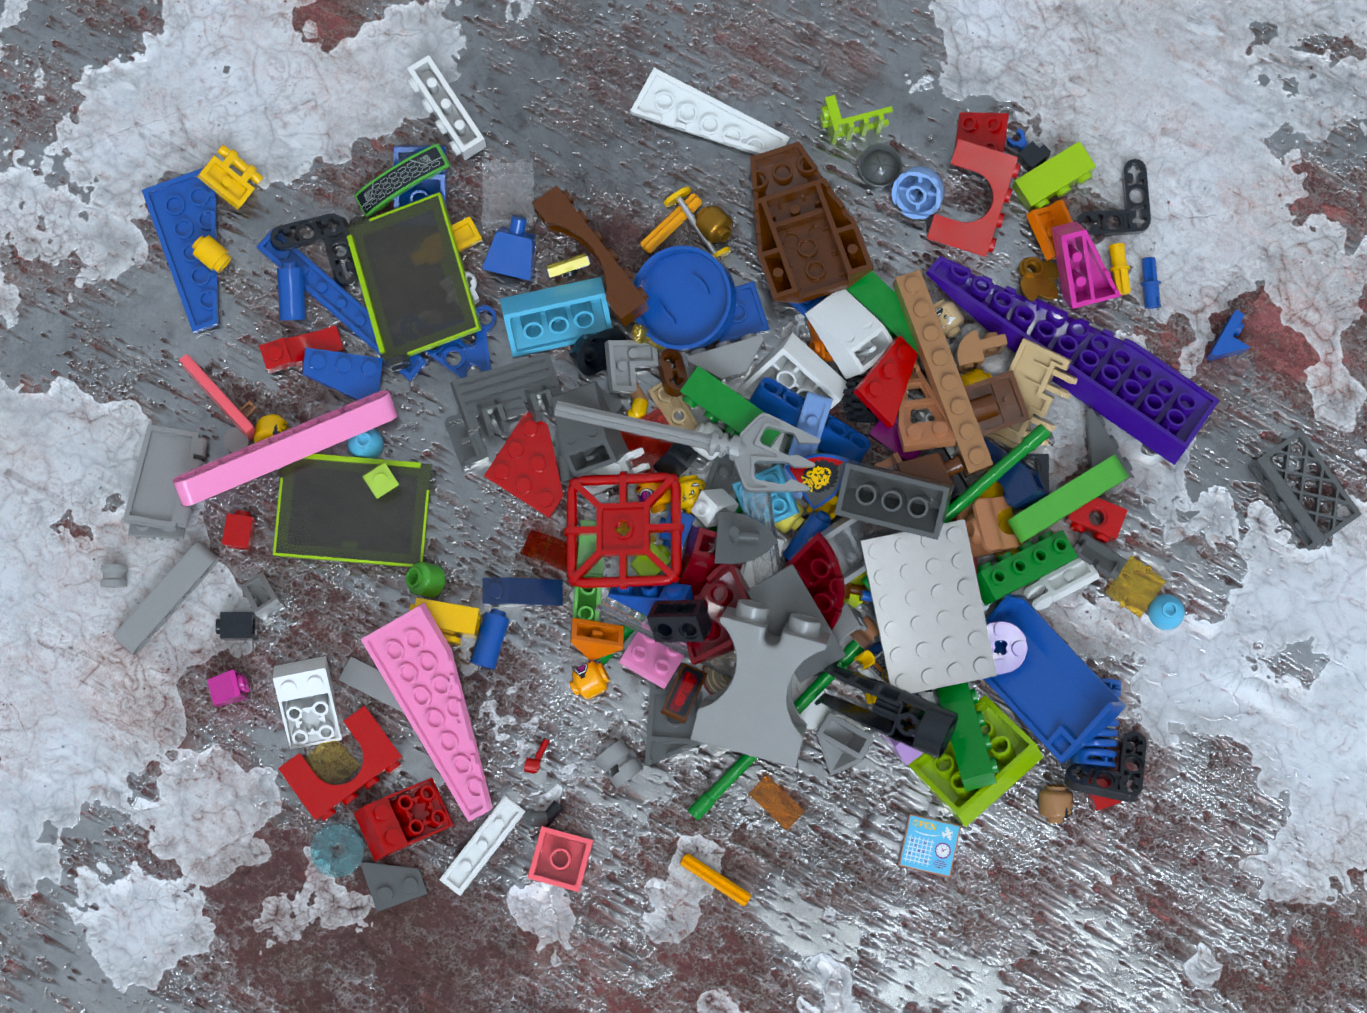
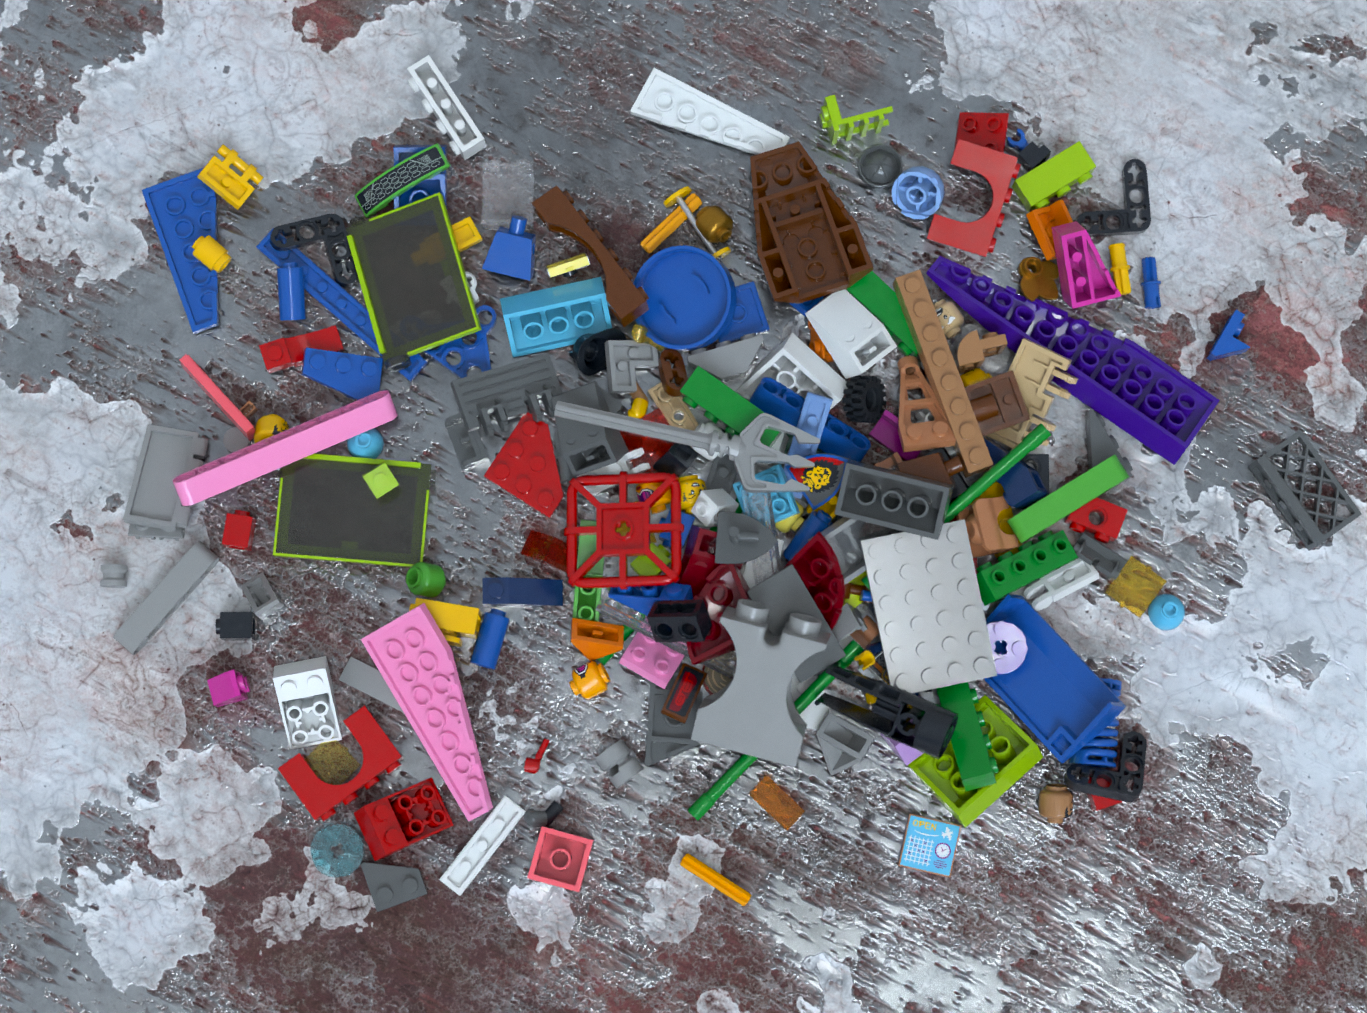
red wing [853,336,918,428] -> none

